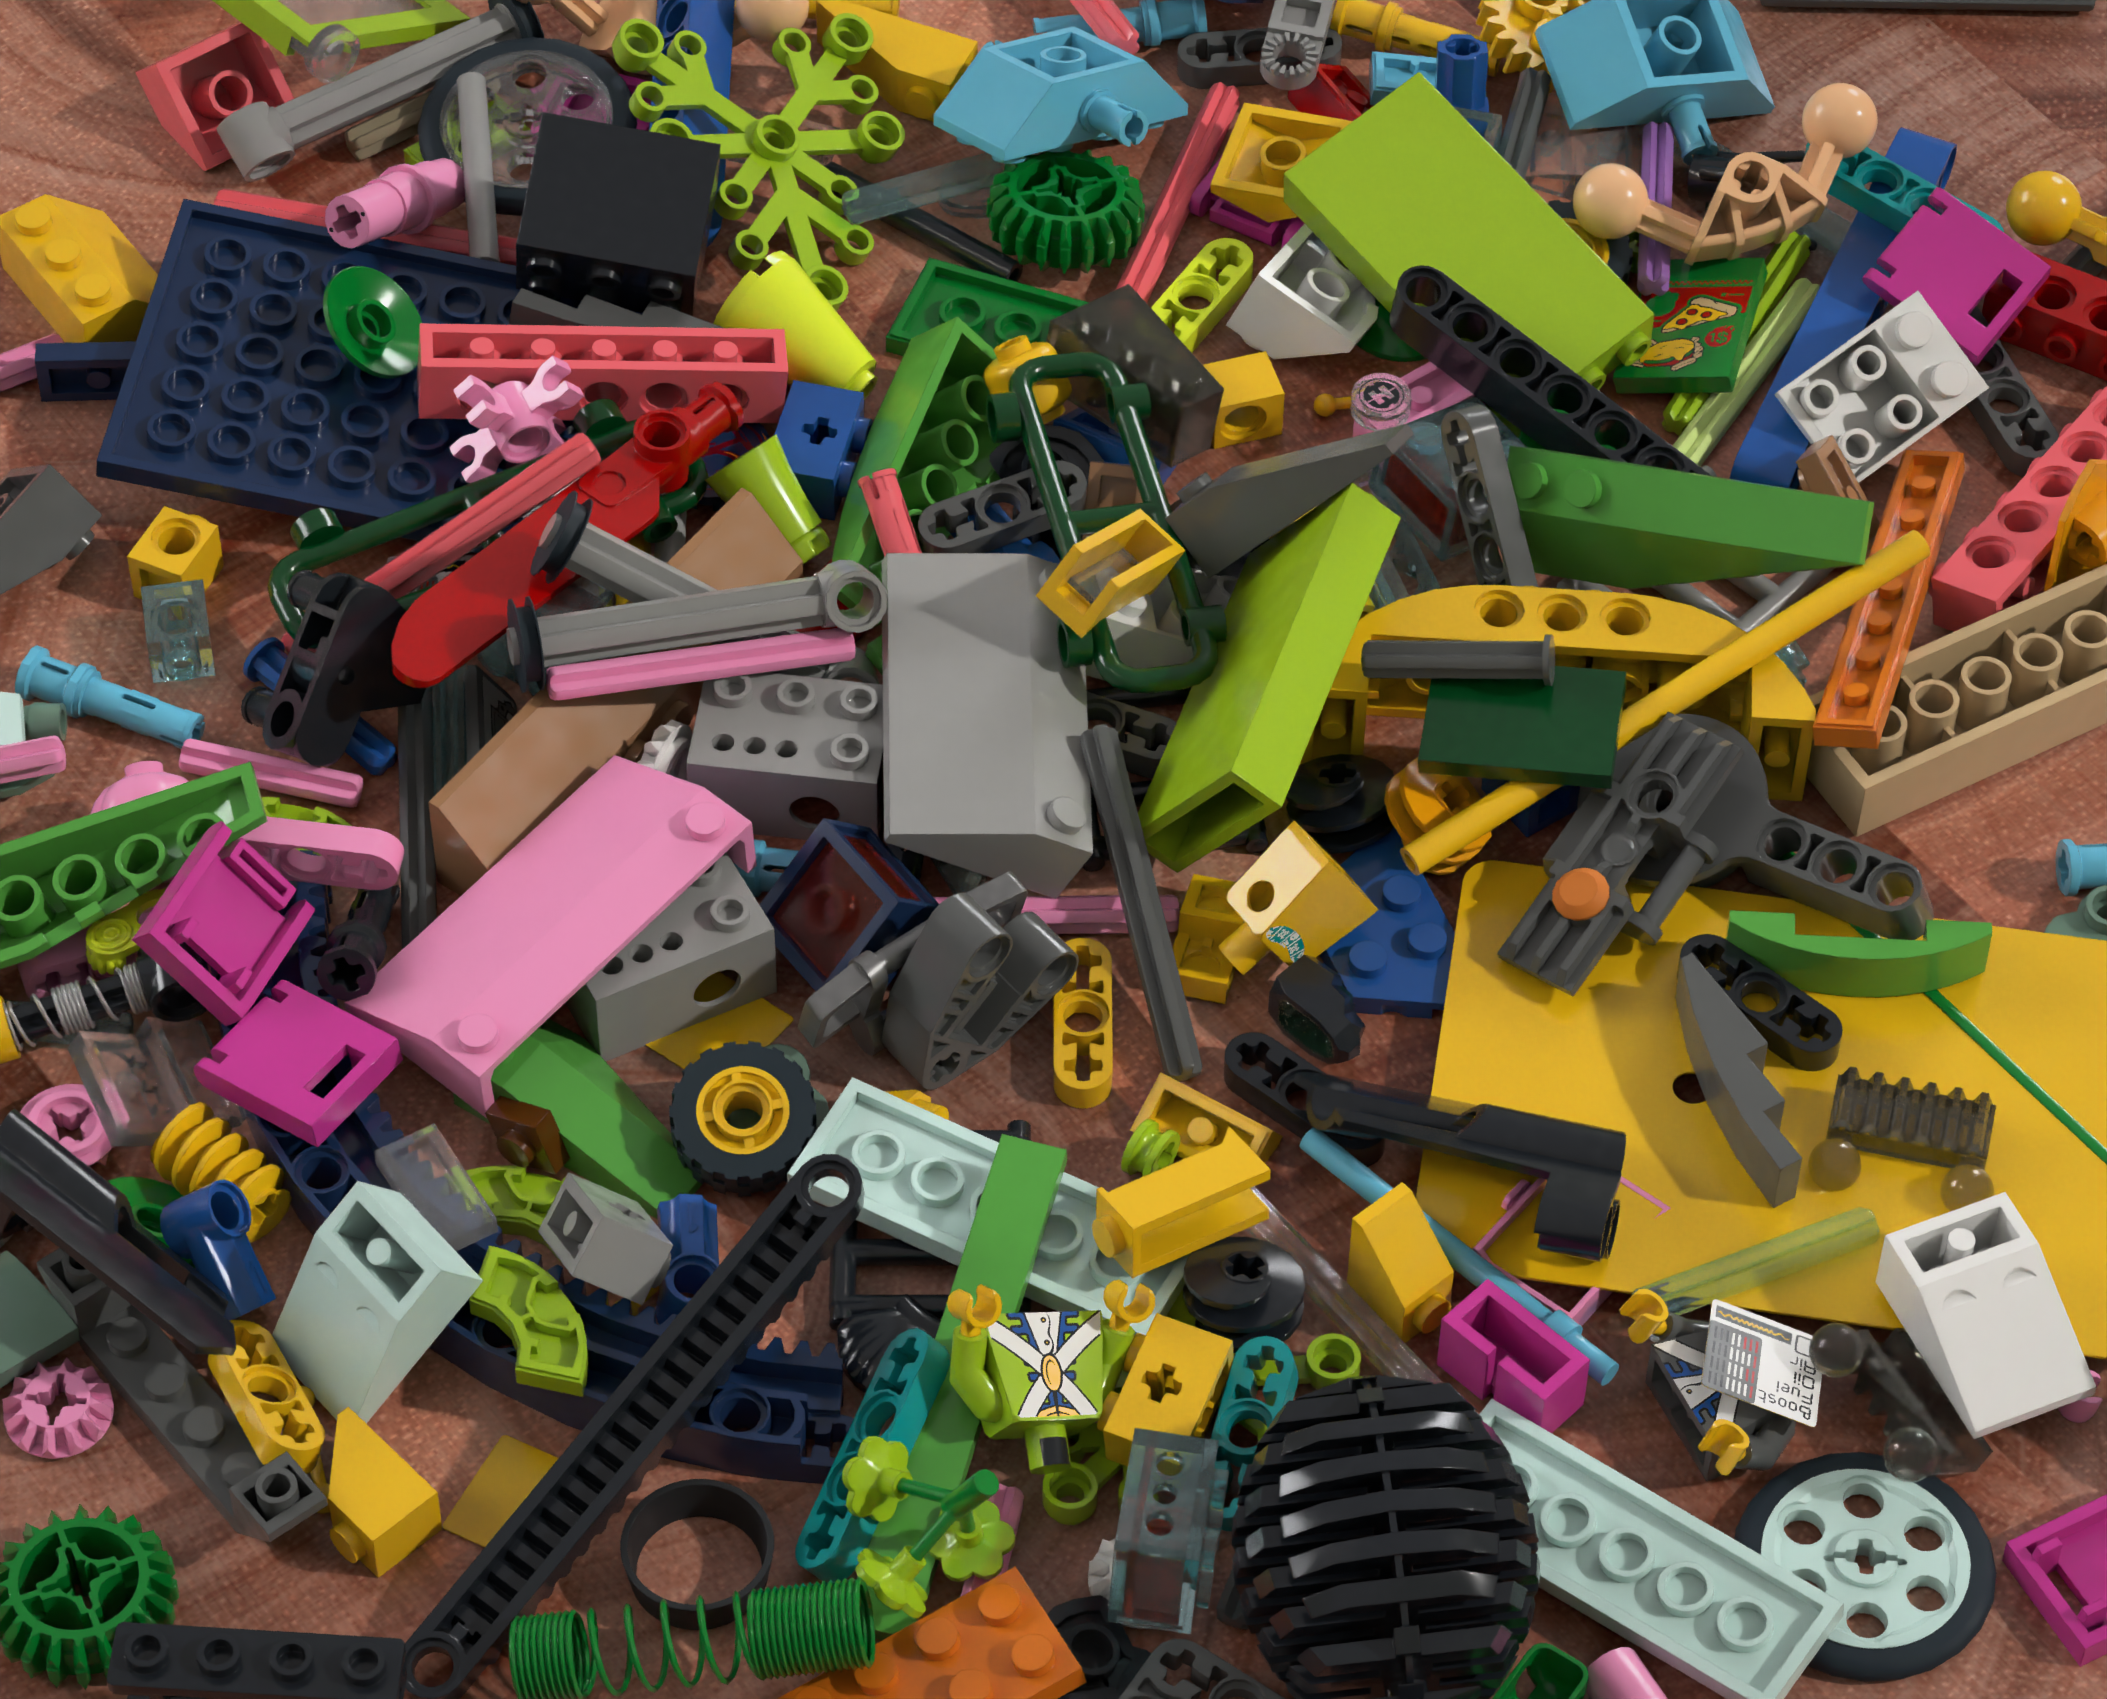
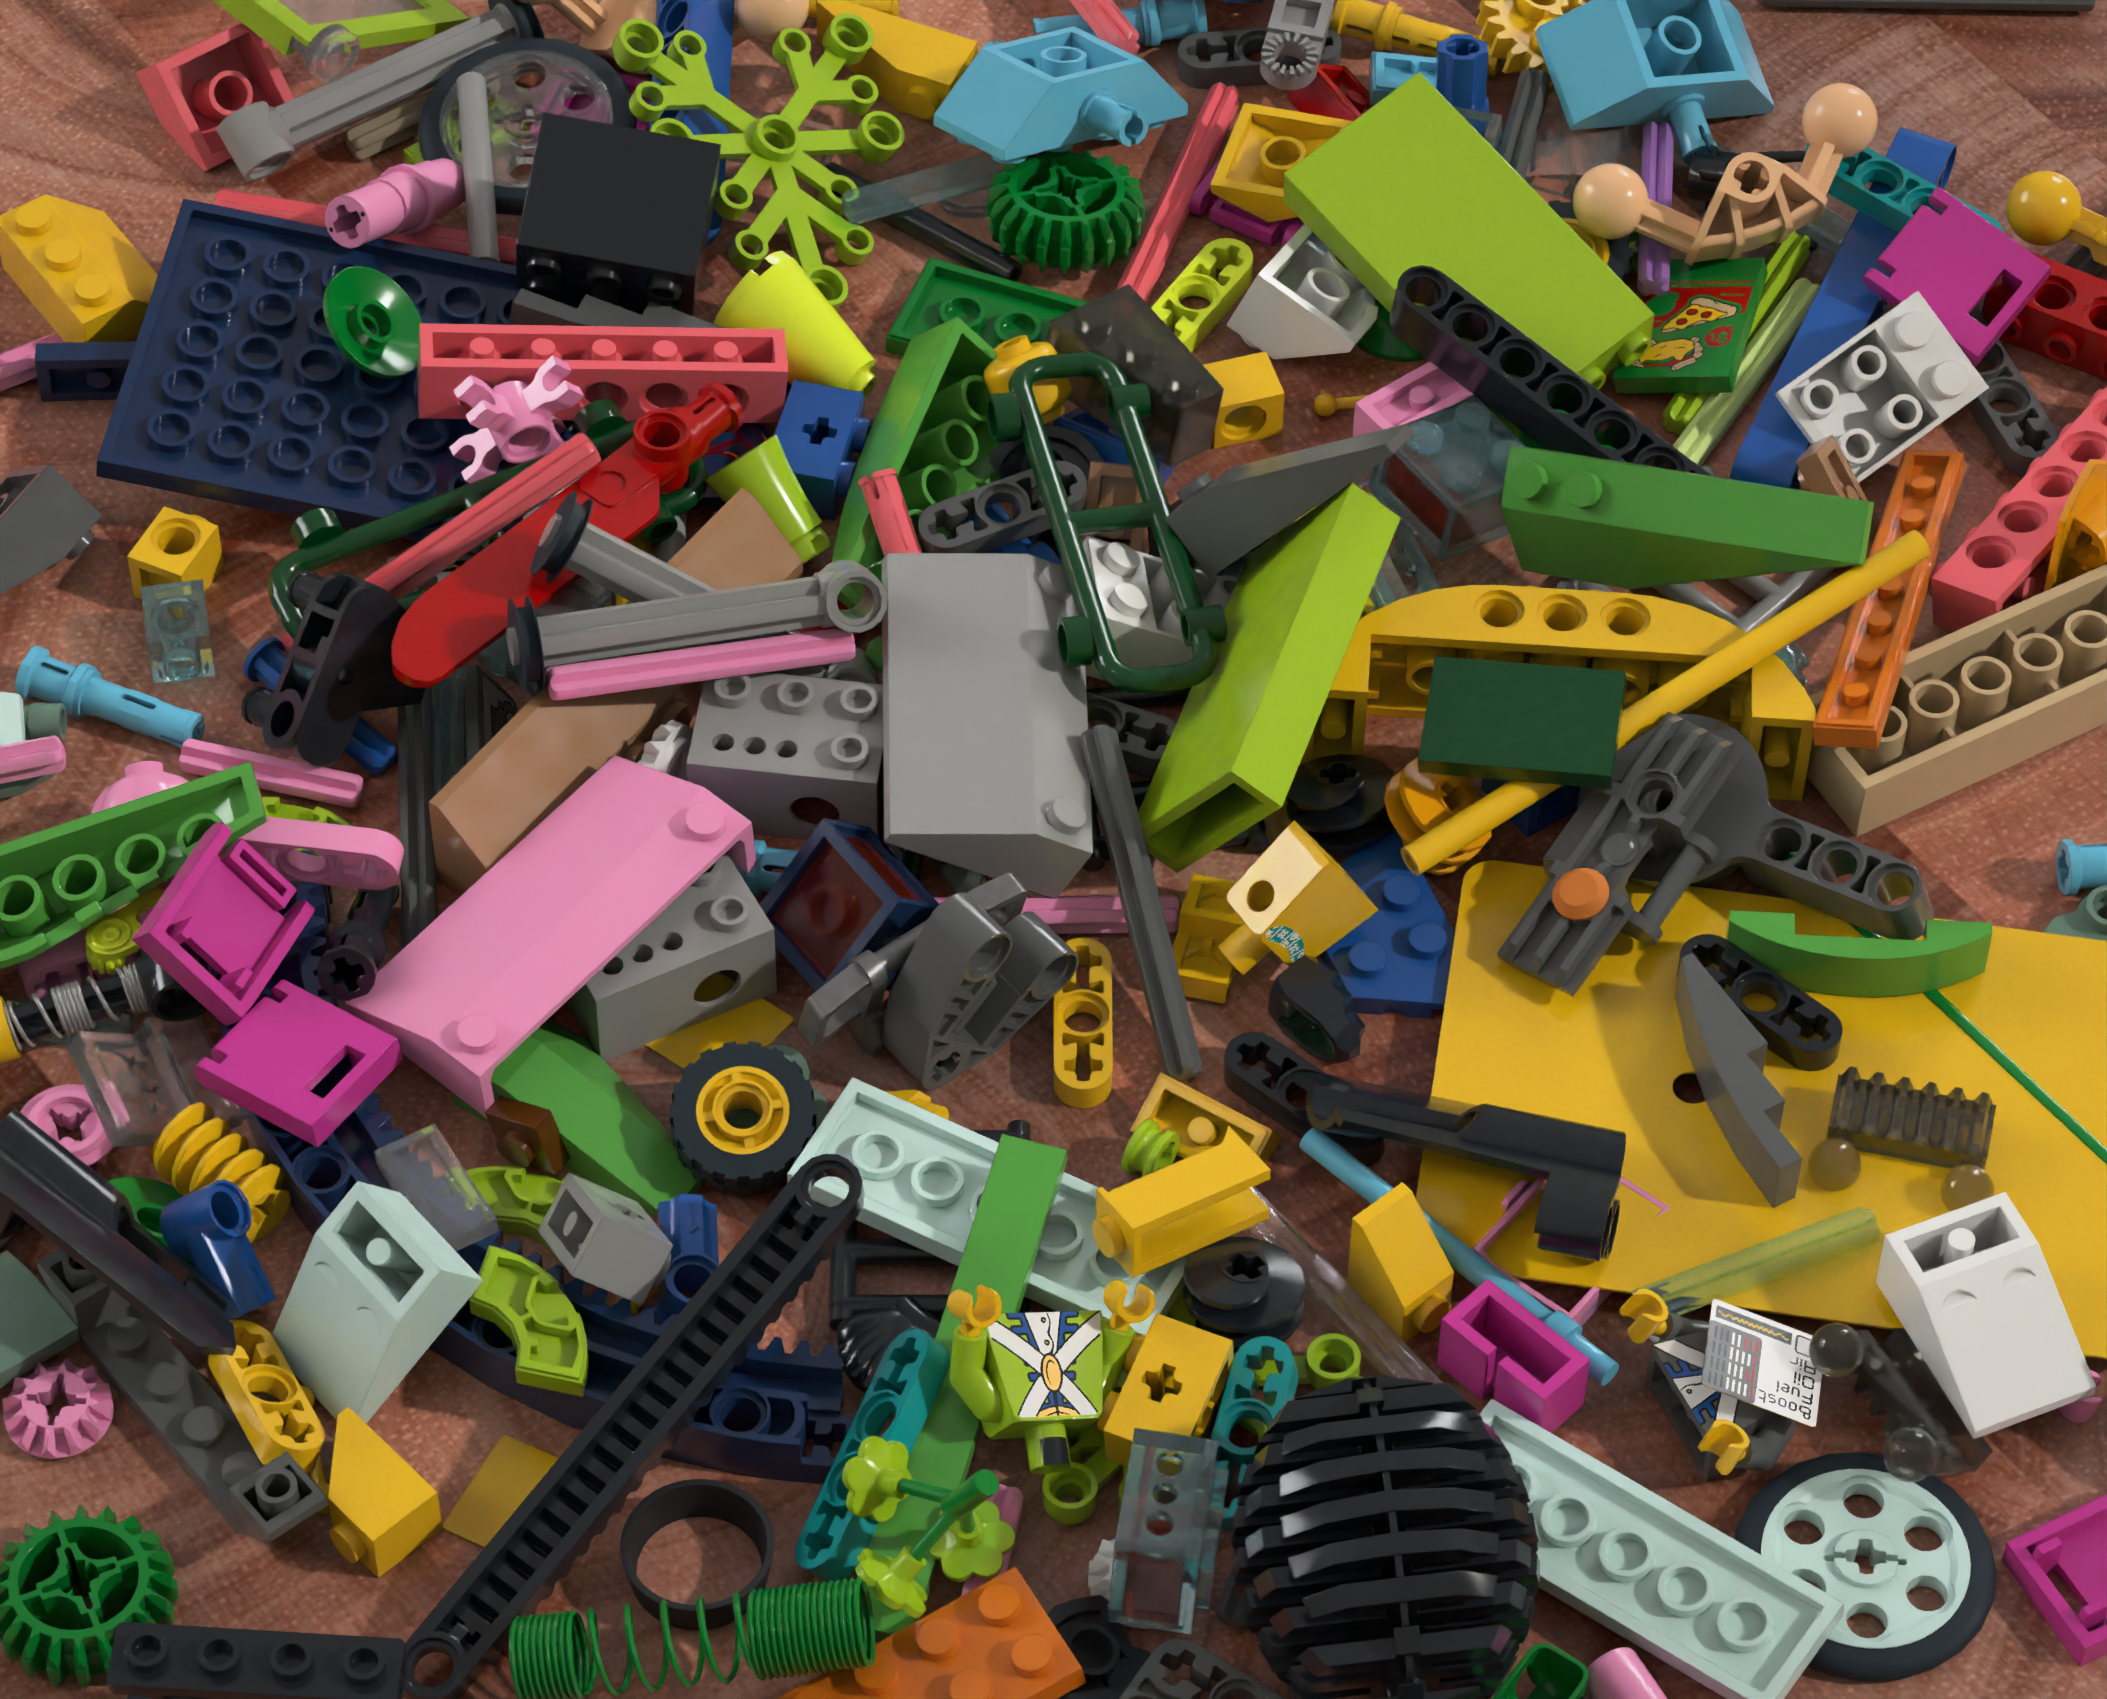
yellow window [1036,509,1186,638] -> none
clear tile [1350,373,1412,431] -> none
dark grey axle [1361,634,1555,686] -> none
dark grey beam [1441,404,1538,587] -> none

